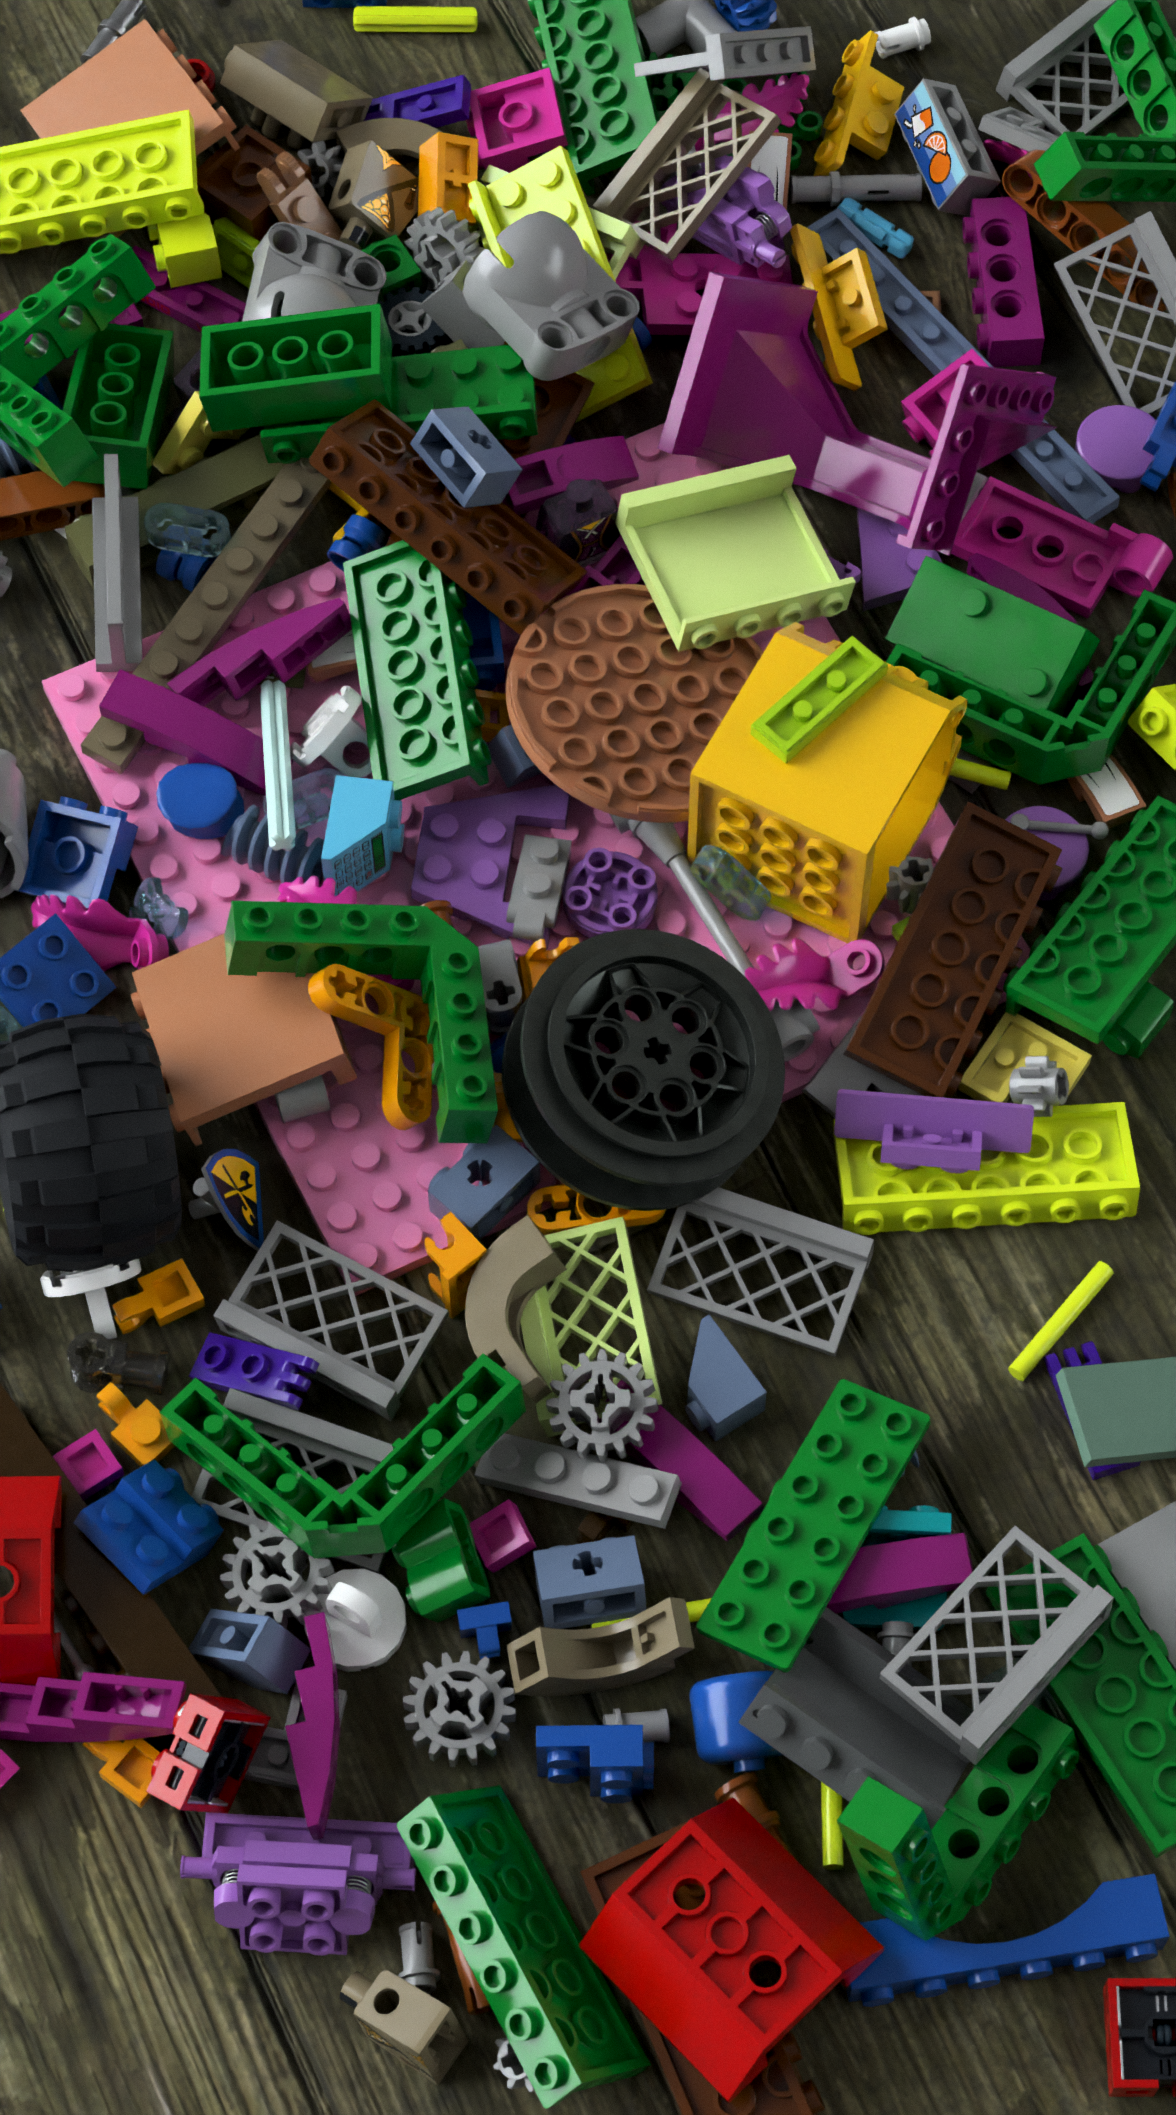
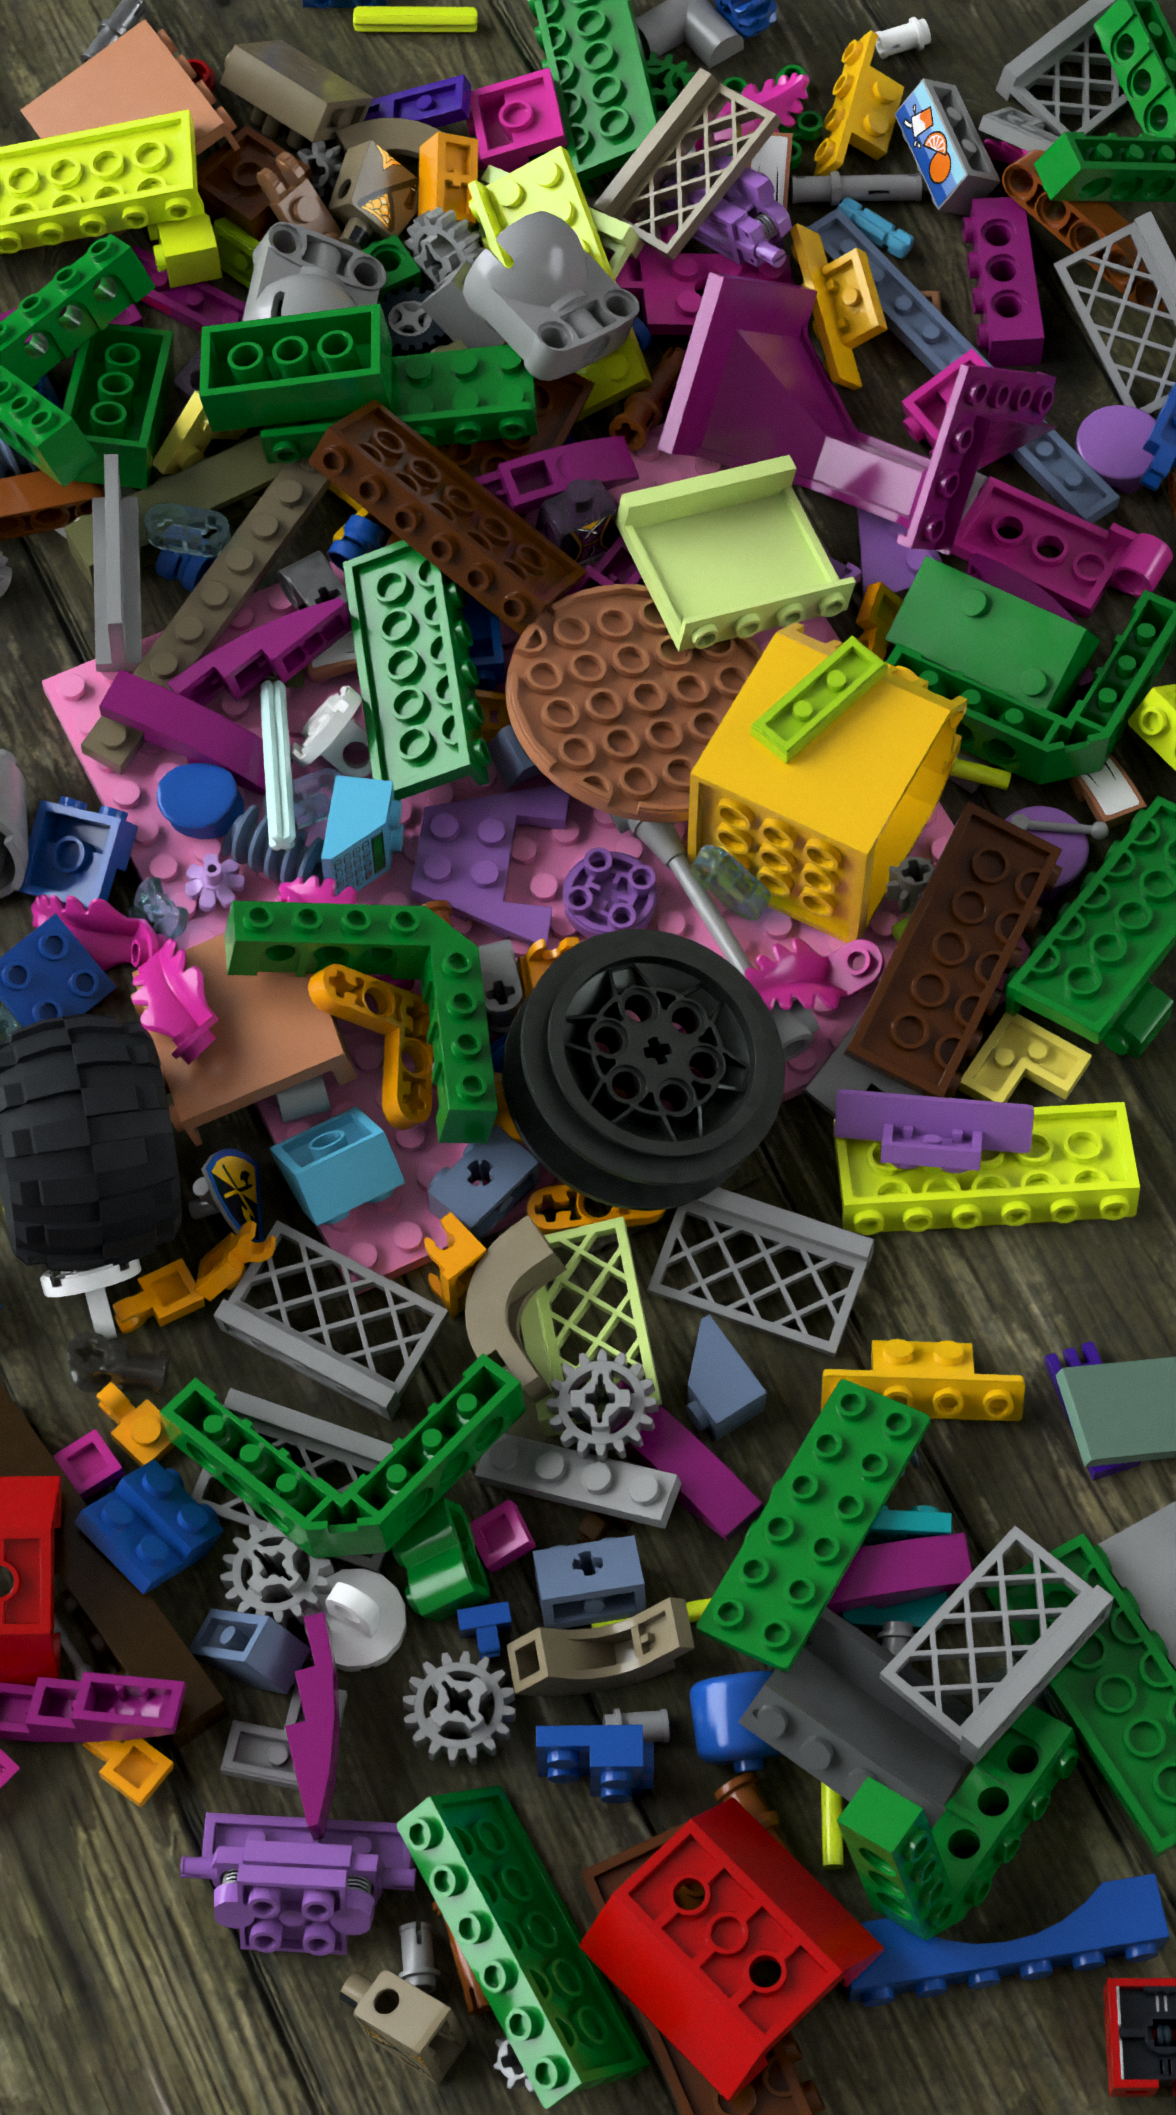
piece [146,1693,271,1814] -> none
dark purple hinge [188,1332,319,1410] -> none
sand blue brick [410,406,523,508] -> none
light grey hinge [506,834,572,941] -> none
light grey fence [634,26,816,81] -> none
neon yellow bar [1008,1261,1114,1381] -> none
light grey gear [1009,1056,1069,1117] -> none
none -> dark pink plant [132,938,219,1065]
none -> lavender plant [185,854,245,912]
none -> light orange plate [195,1221,276,1302]
none -> medium azure slope [269,1106,405,1226]
none -> flat silver piece [277,550,350,614]
none -> dark orange pin [609,347,686,451]
none -> yellow bracket [821,1339,1025,1421]
none -> light orange plate [855,581,903,660]

